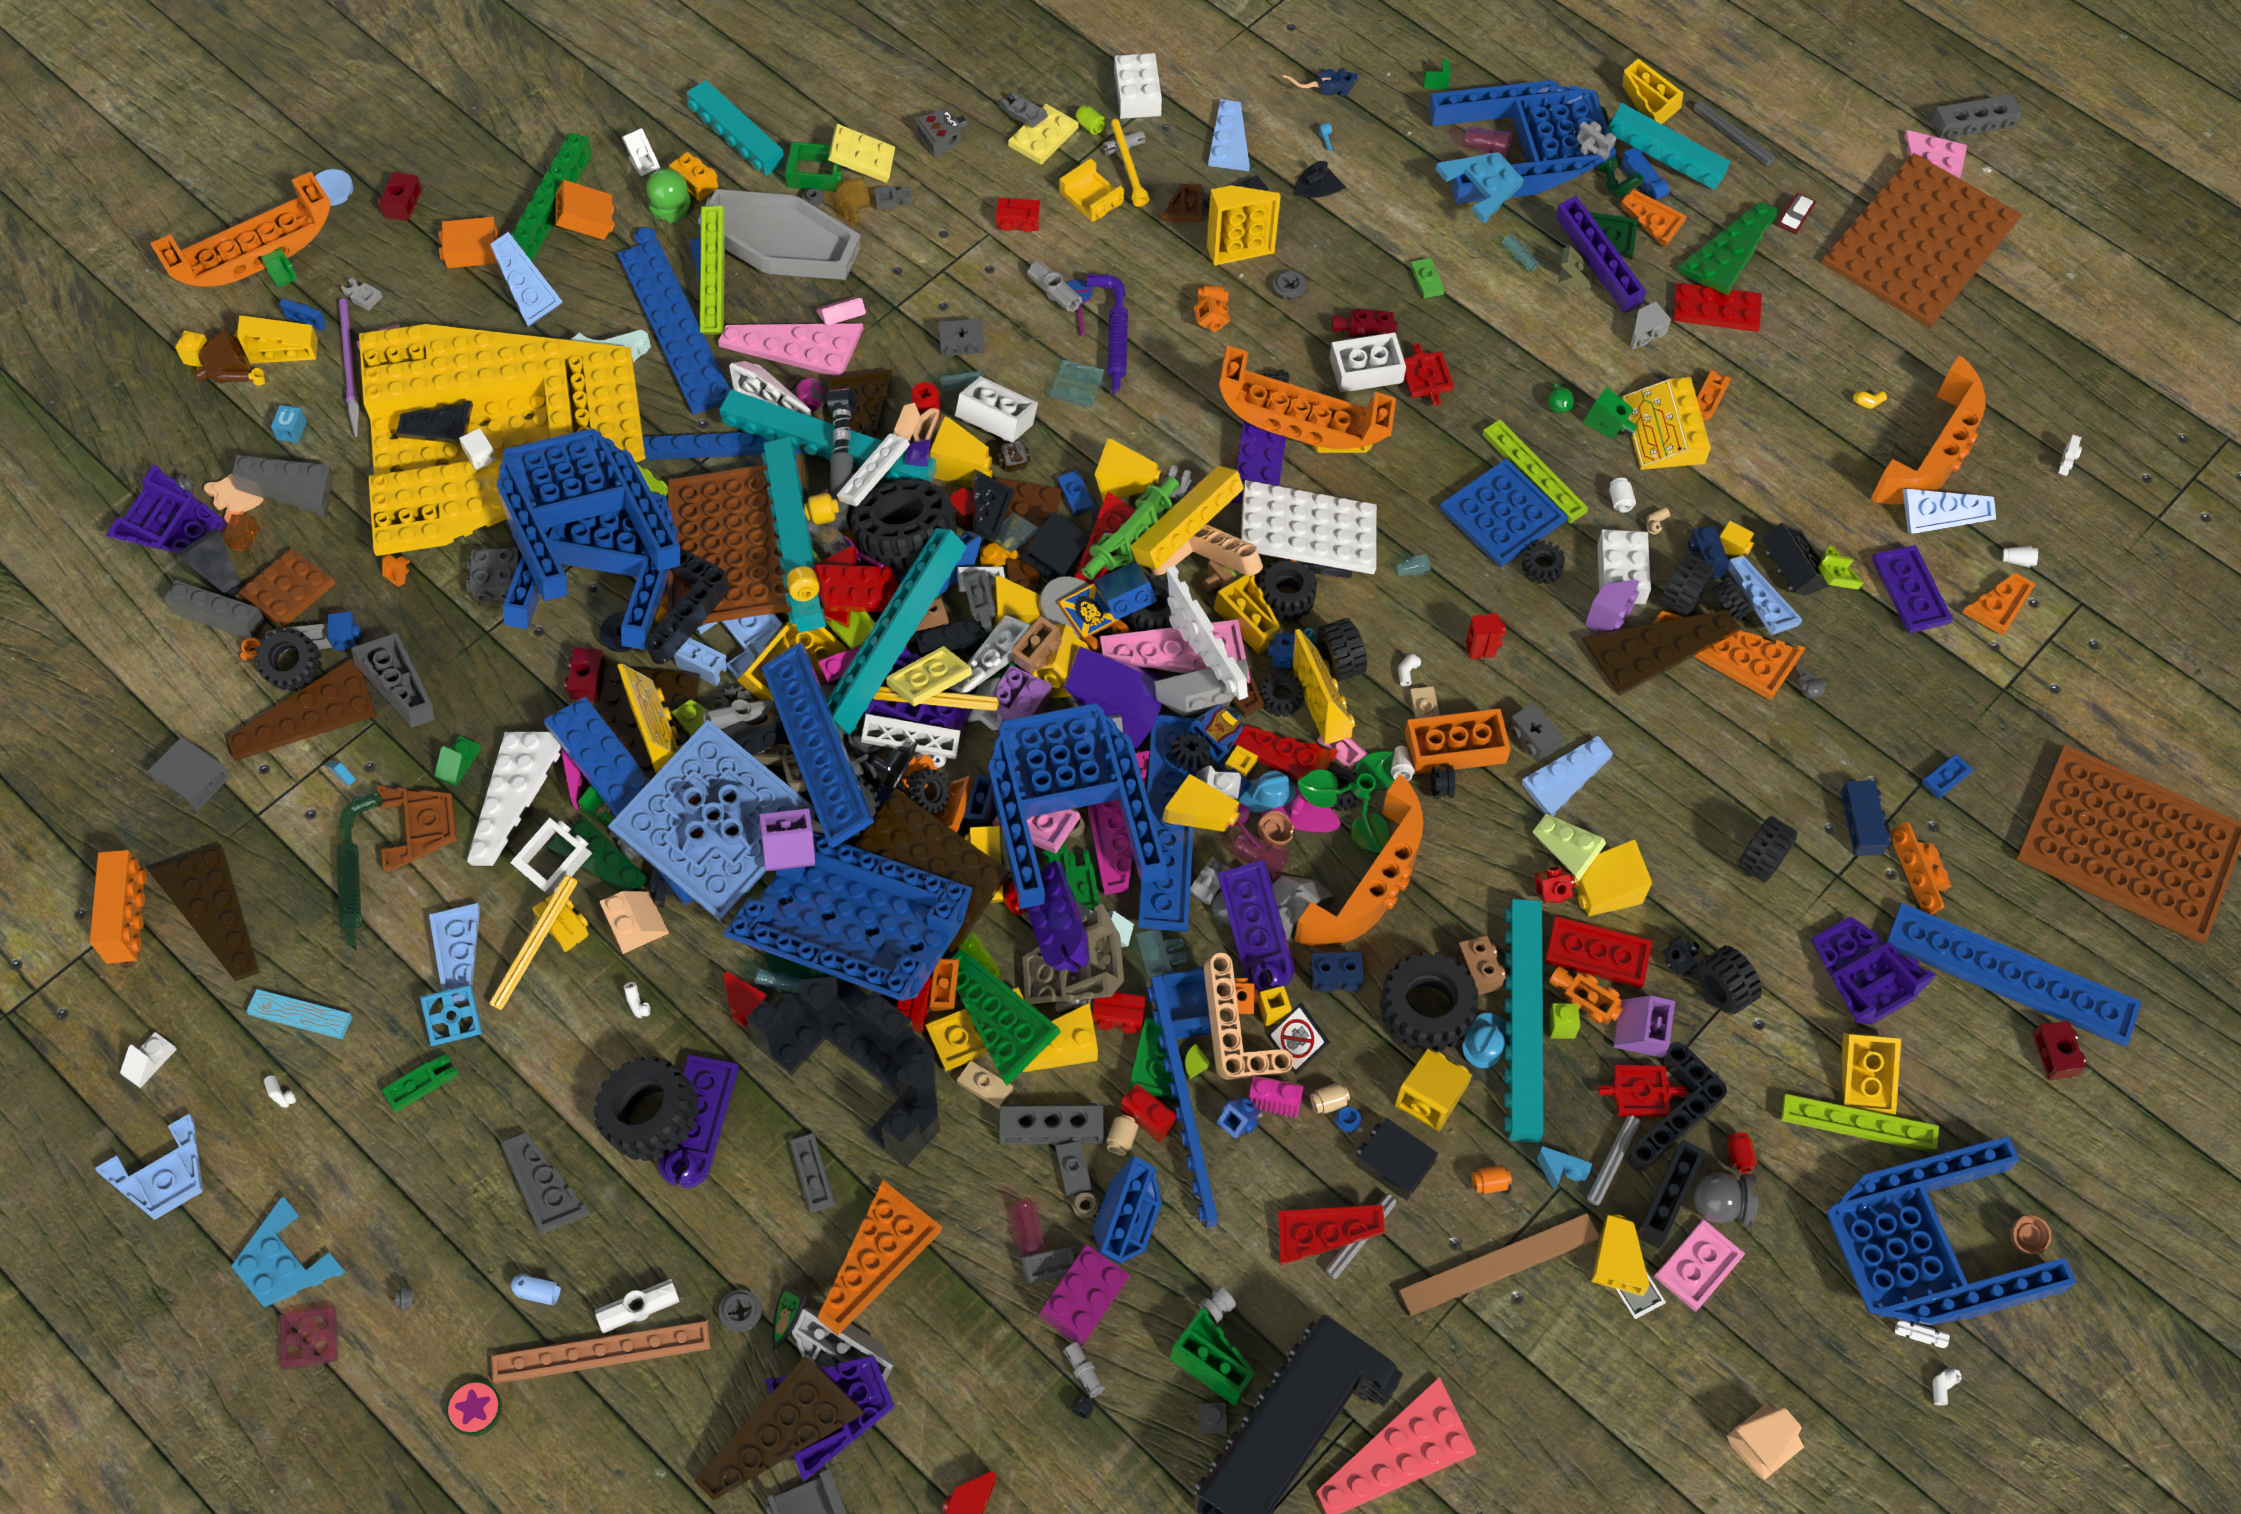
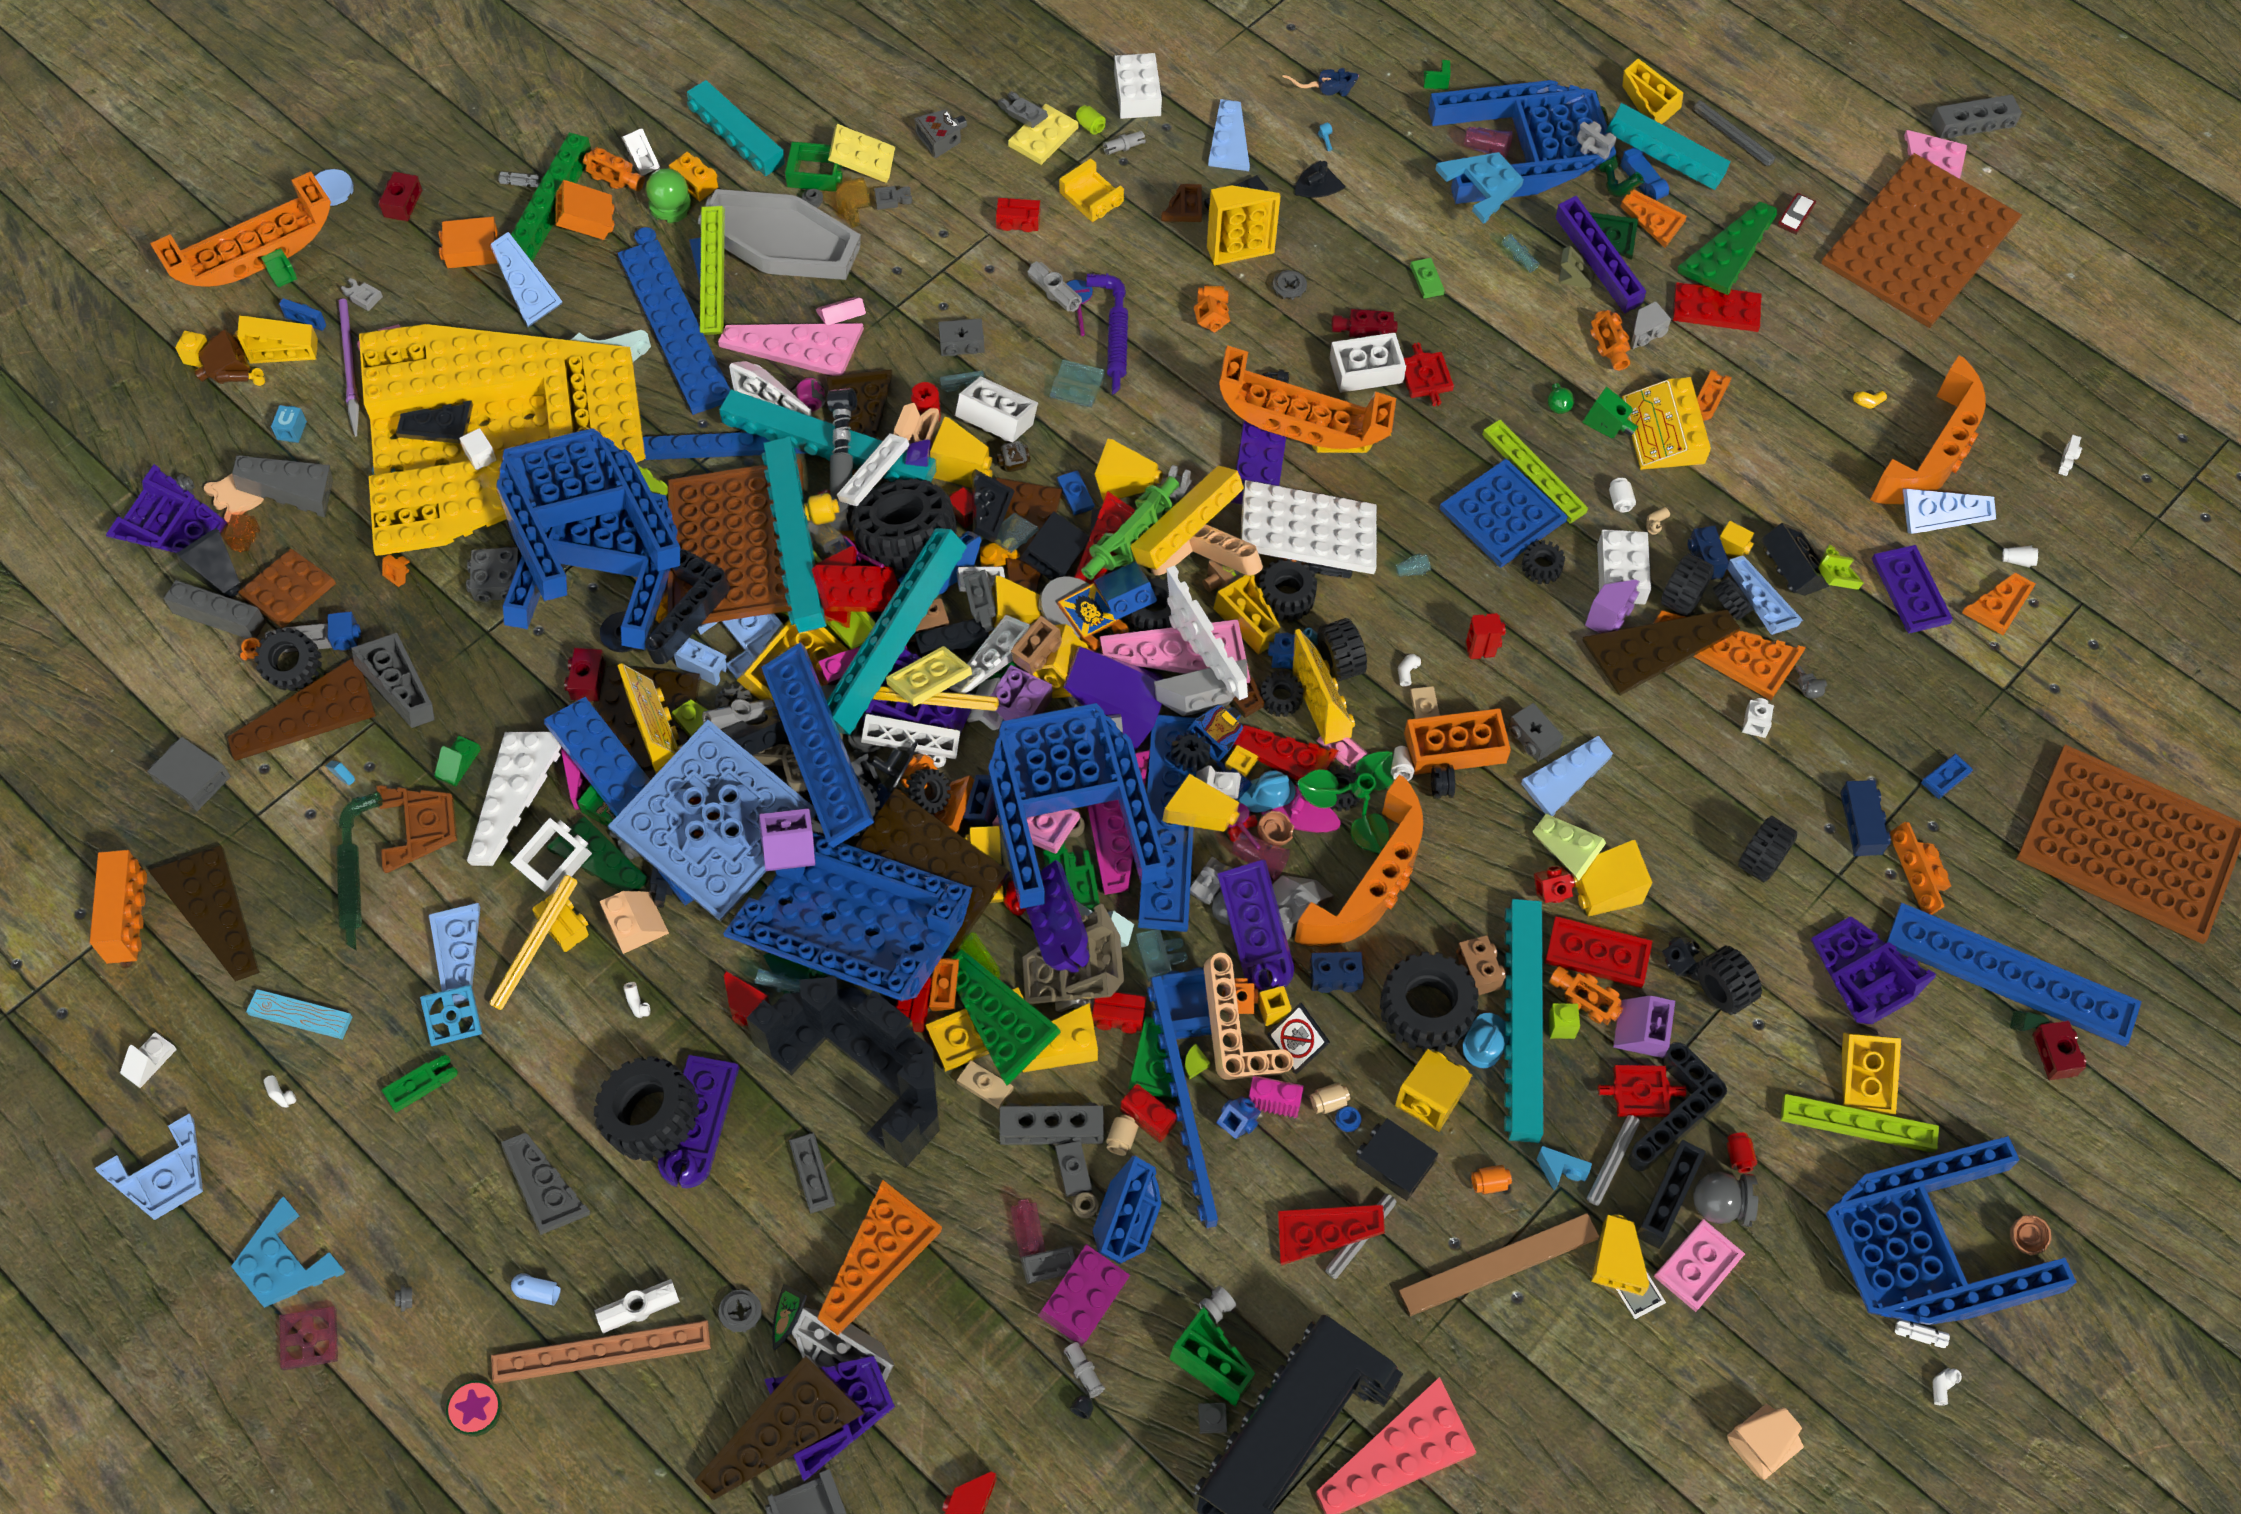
yellow head [786,566,819,602] -> none
yellow piece [1111,119,1150,207] -> none
none -> axle [499,171,541,188]
none -> orange brick [583,147,645,192]
none -> red arm [1227,814,1257,842]
none -> orange brick [1590,310,1631,371]
none -> white brick [1742,698,1774,738]
none -> clear green slope [2010,1010,2049,1031]

